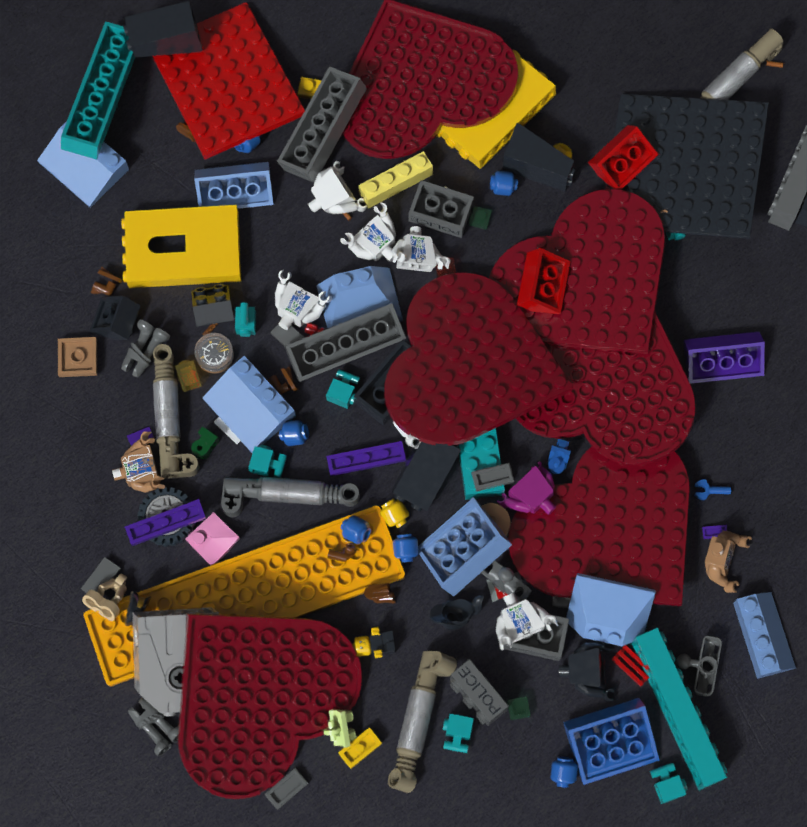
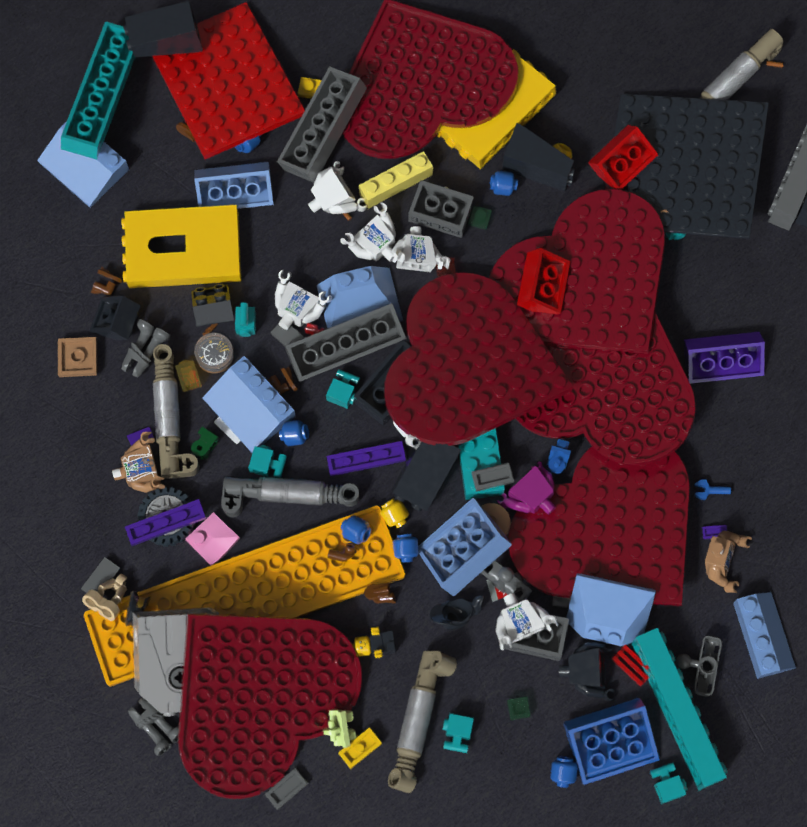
dark grey brick [450,659,508,726] -> none

